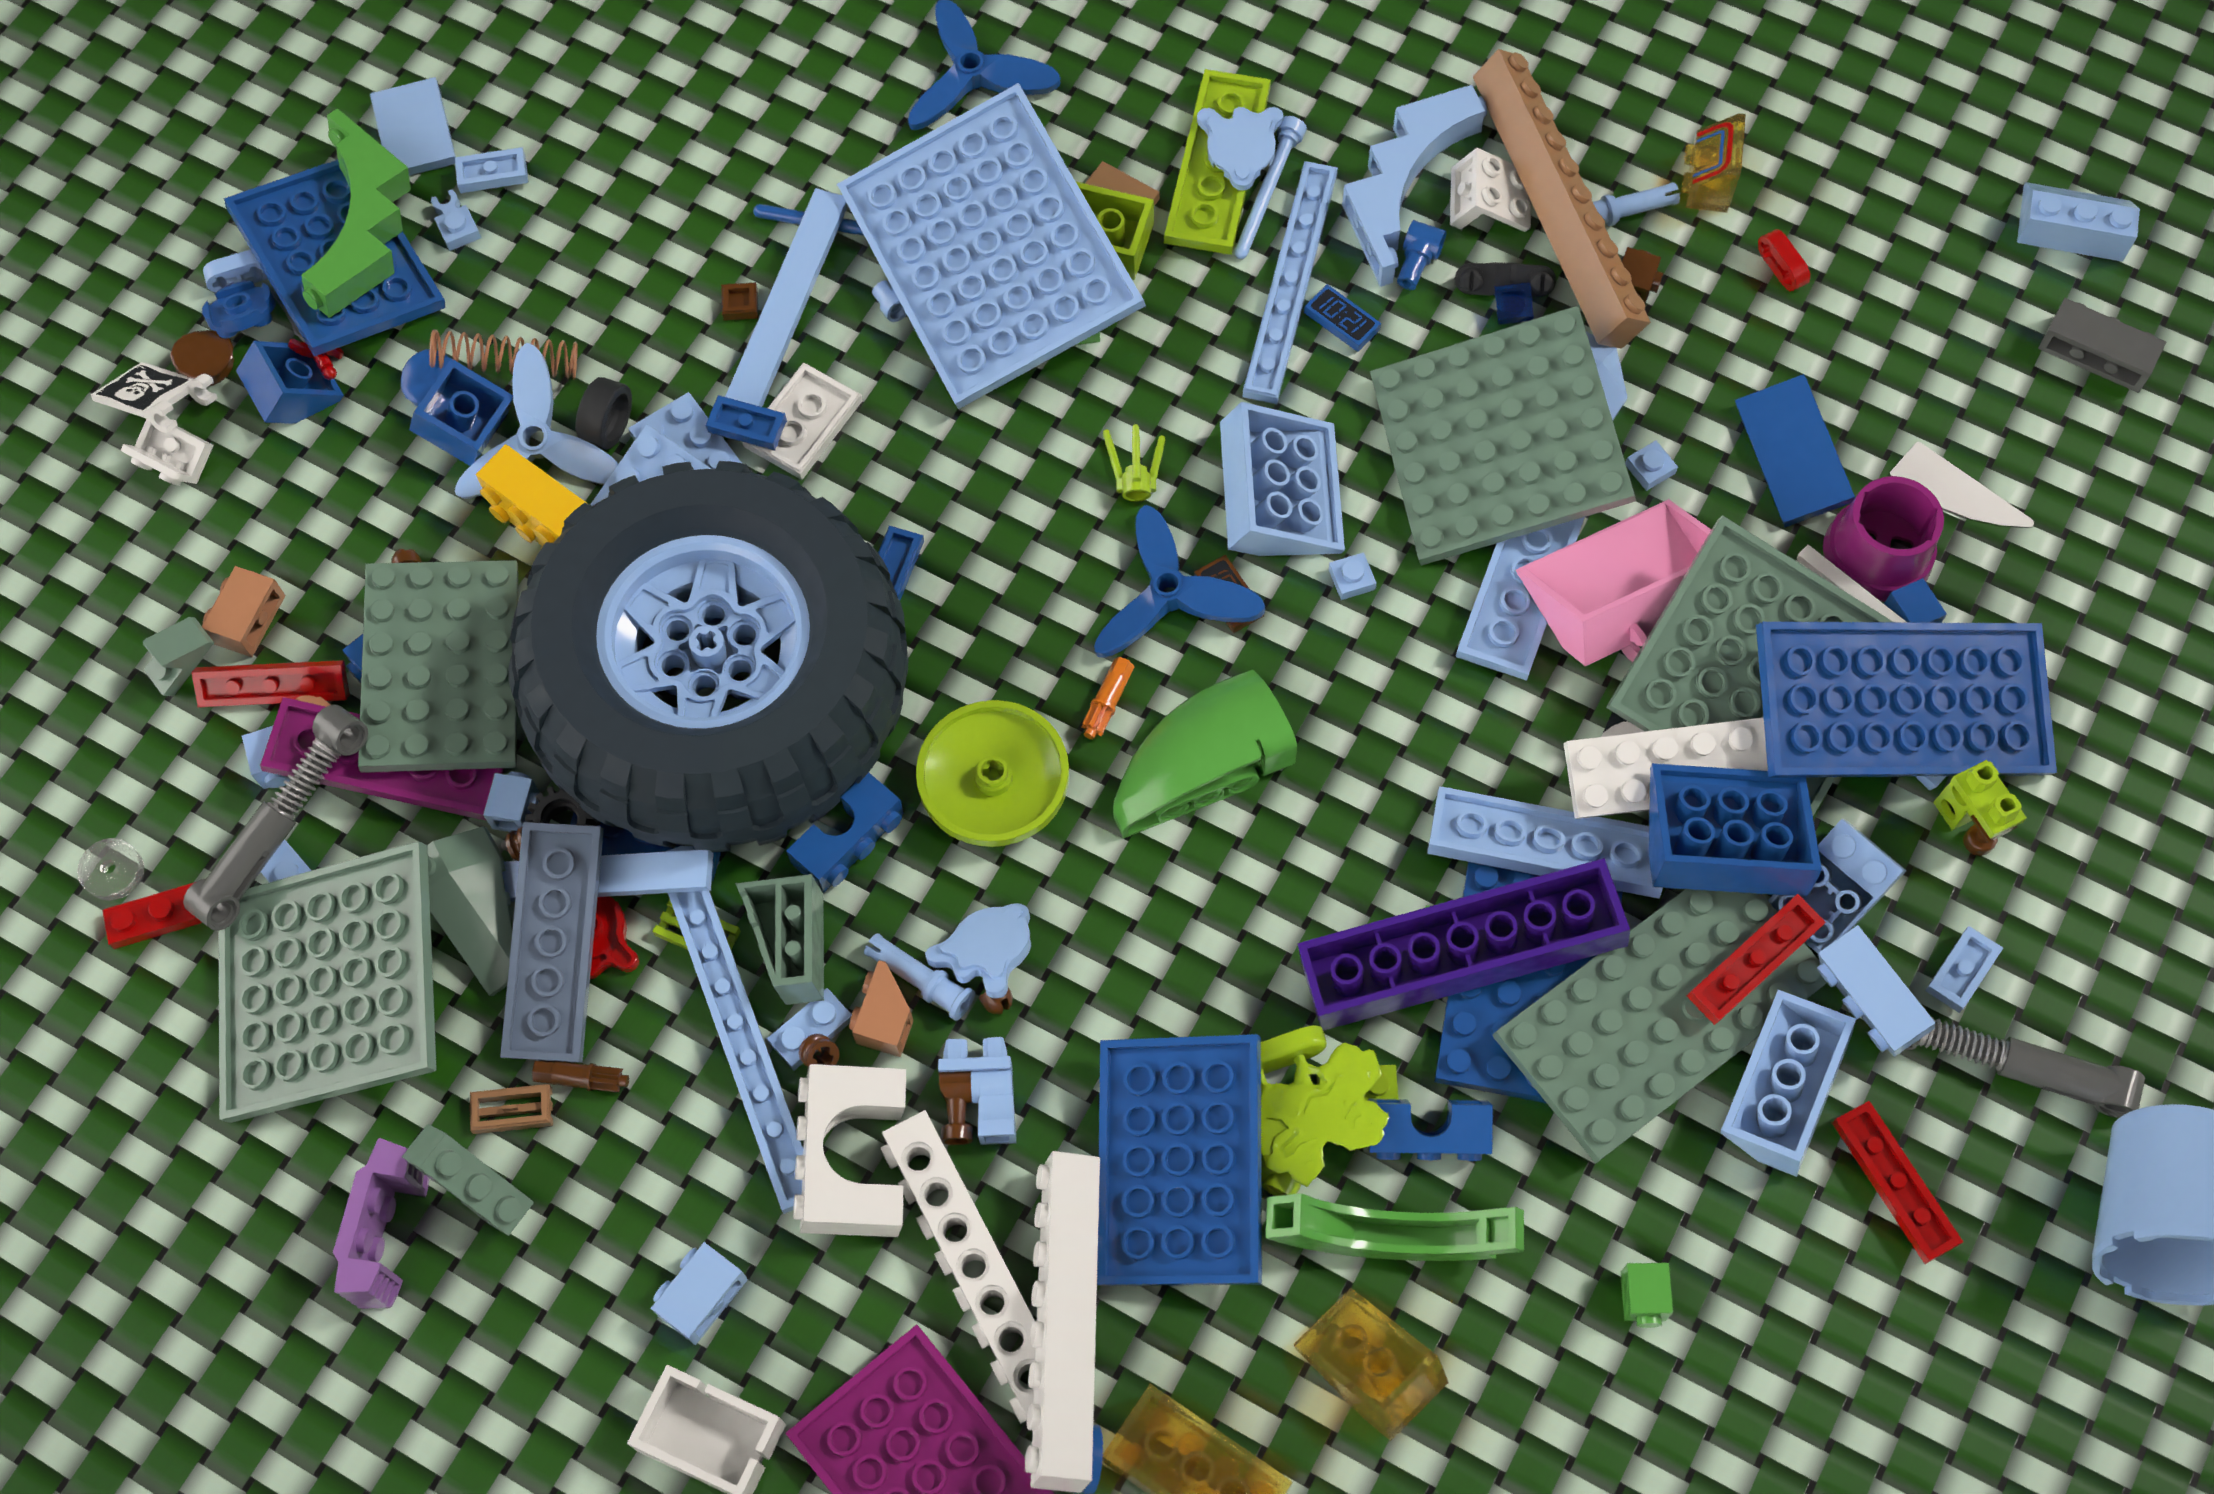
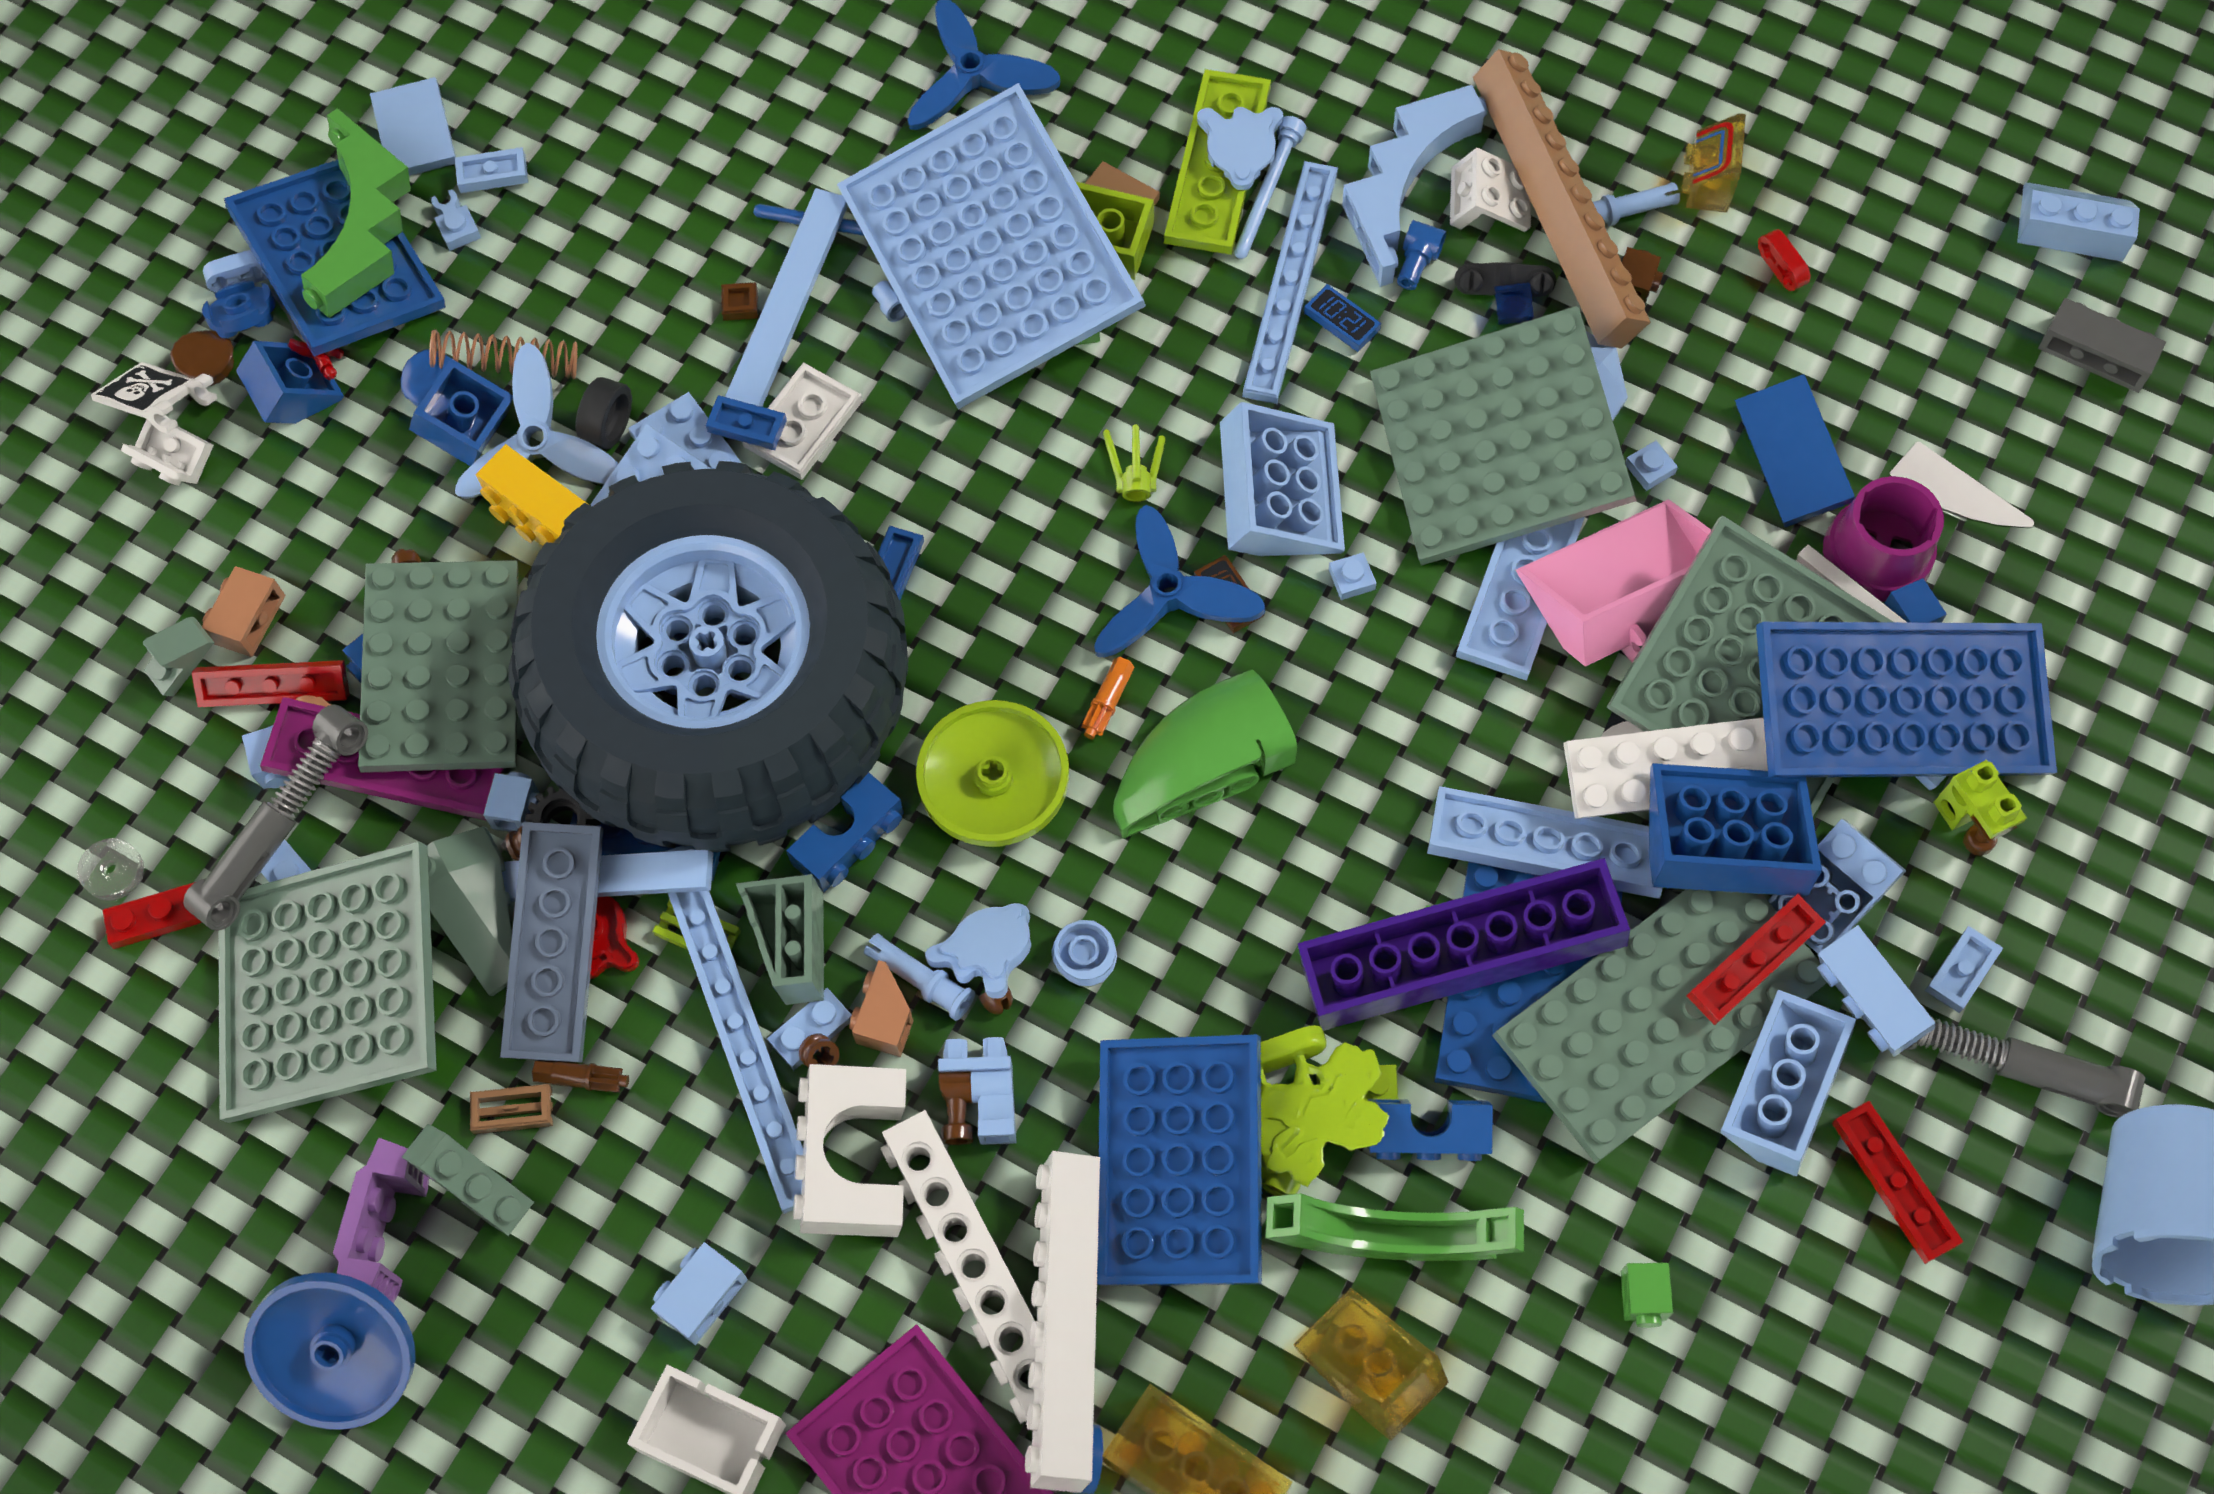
none -> blue dish [244,1273,415,1429]
none -> light blue piece [1052,920,1117,986]

